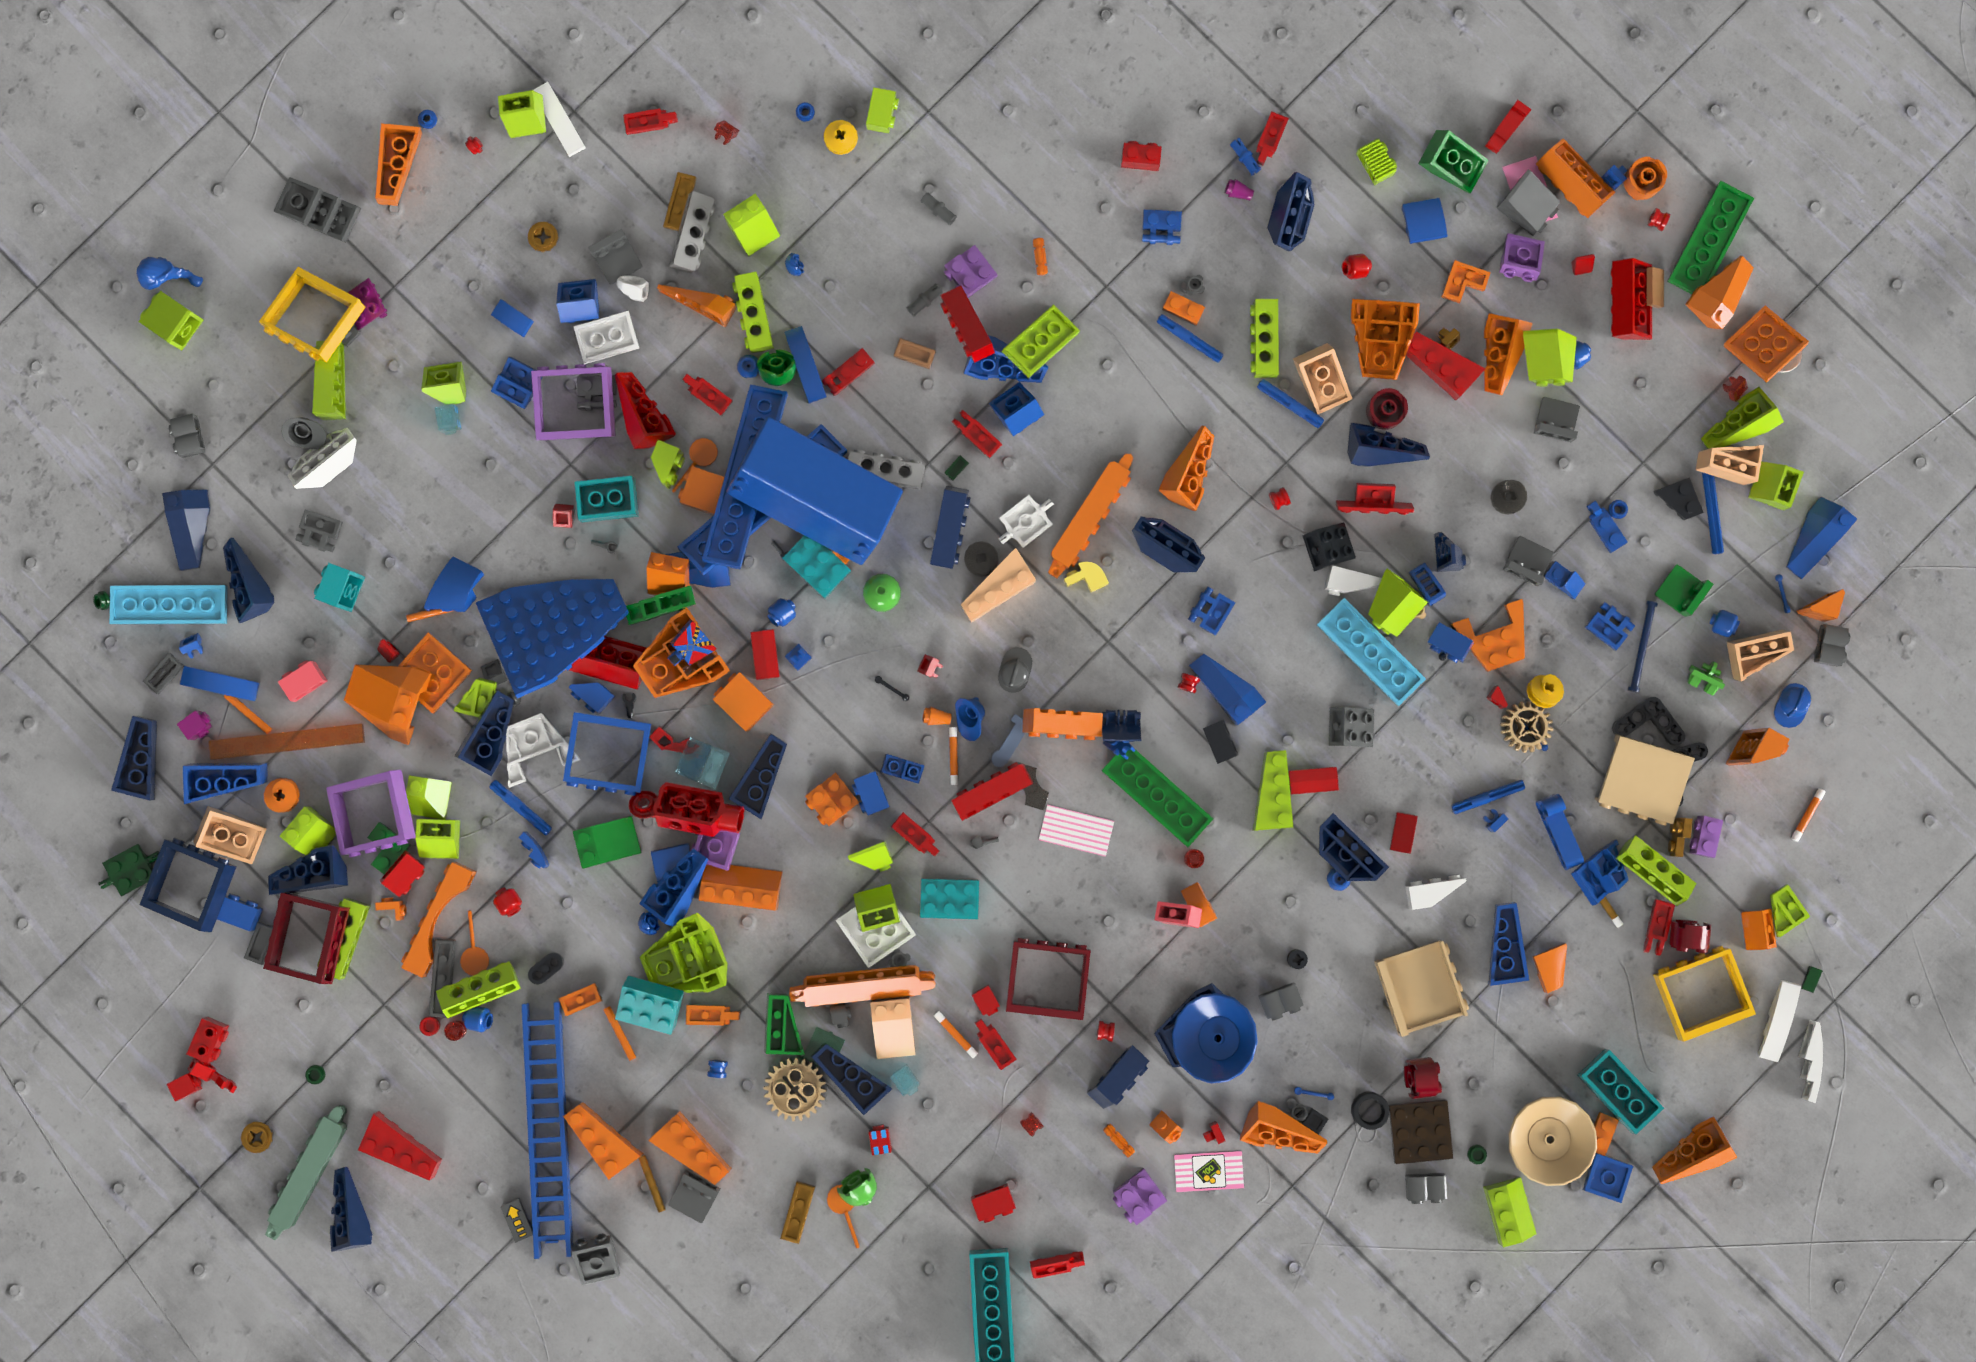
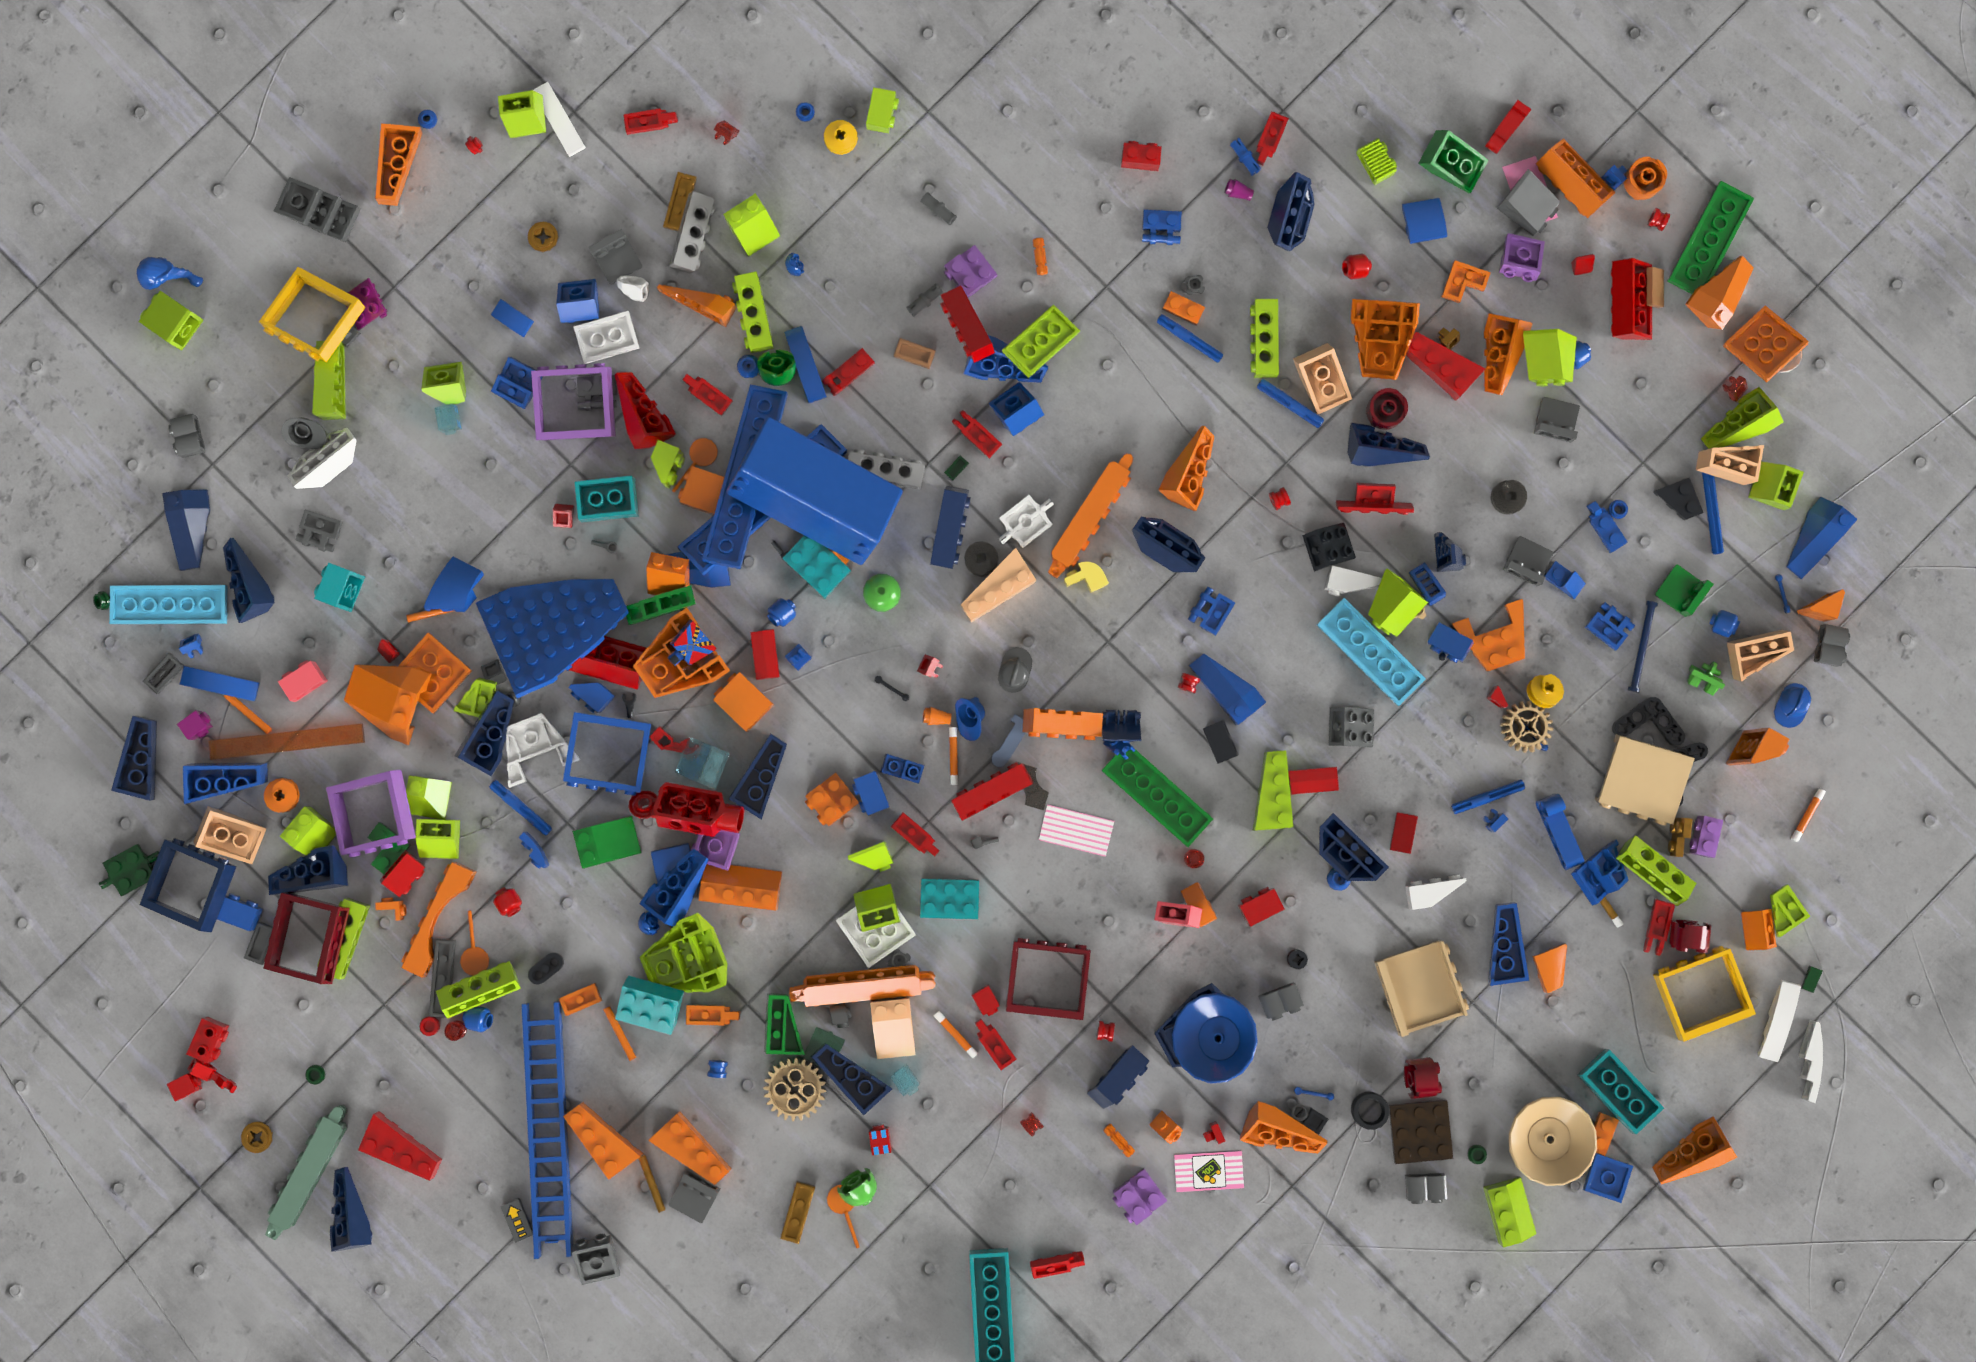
red brick [971,1183,1016,1223] -> none
none -> red brick [1238,887,1285,927]

